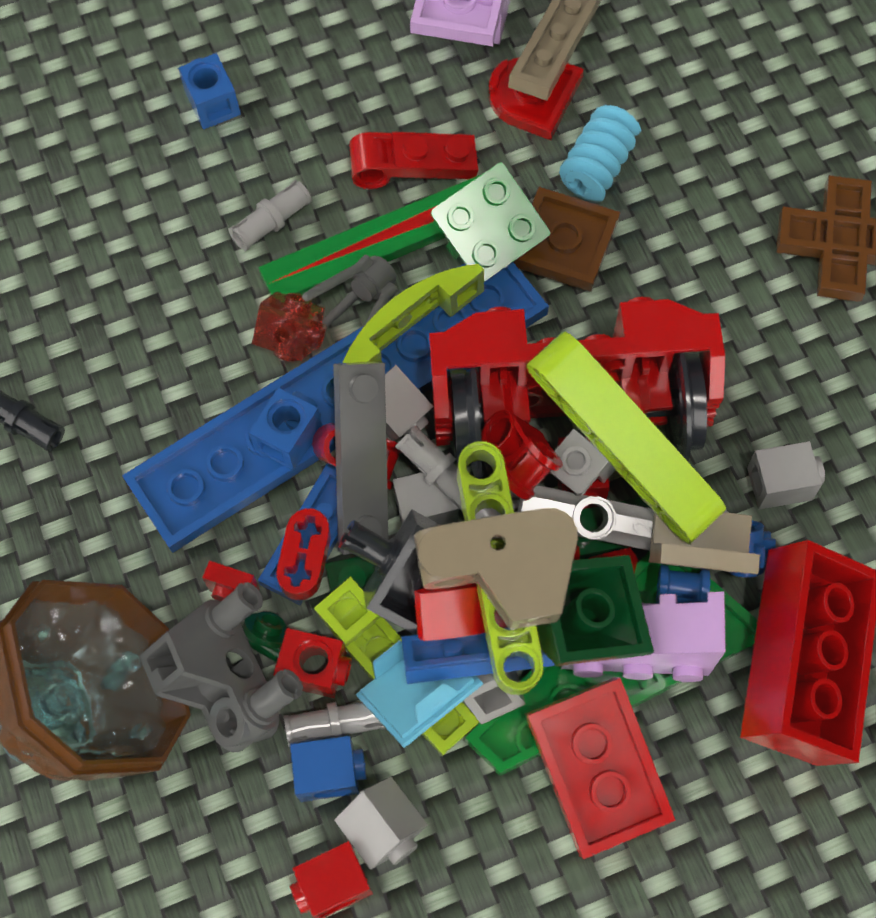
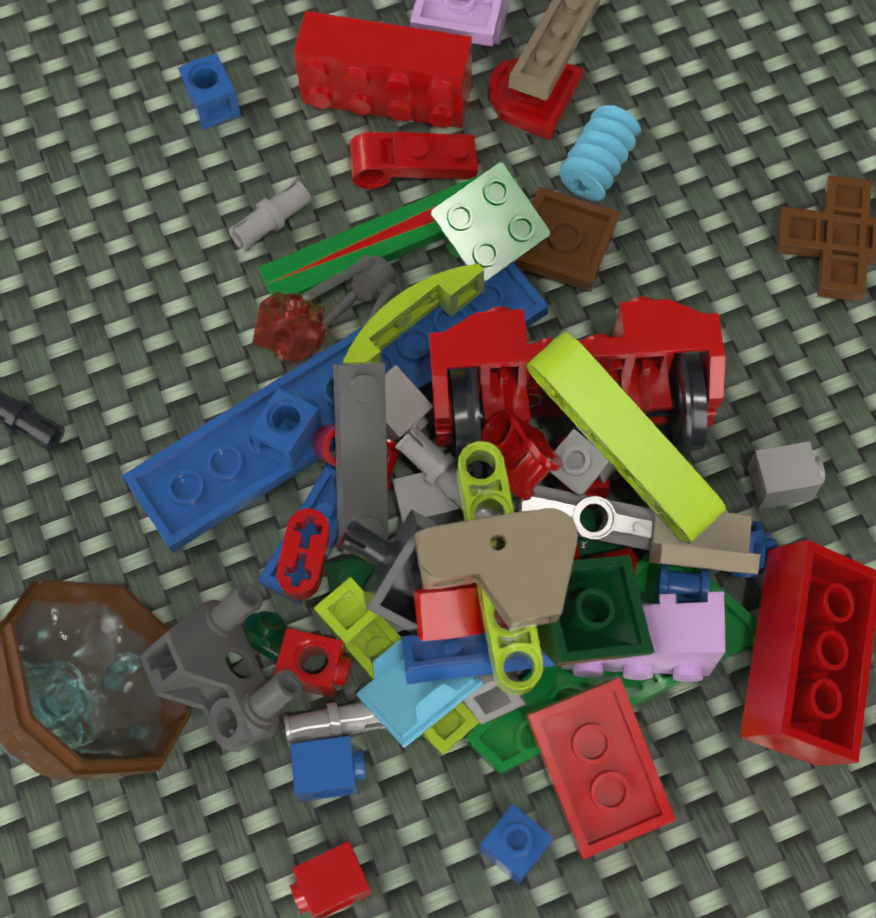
red plate [202,560,260,601] -> none
light grey brick [334,777,428,870] -> none
none -> red brick [294,11,472,129]
none -> blue brick [480,804,553,885]

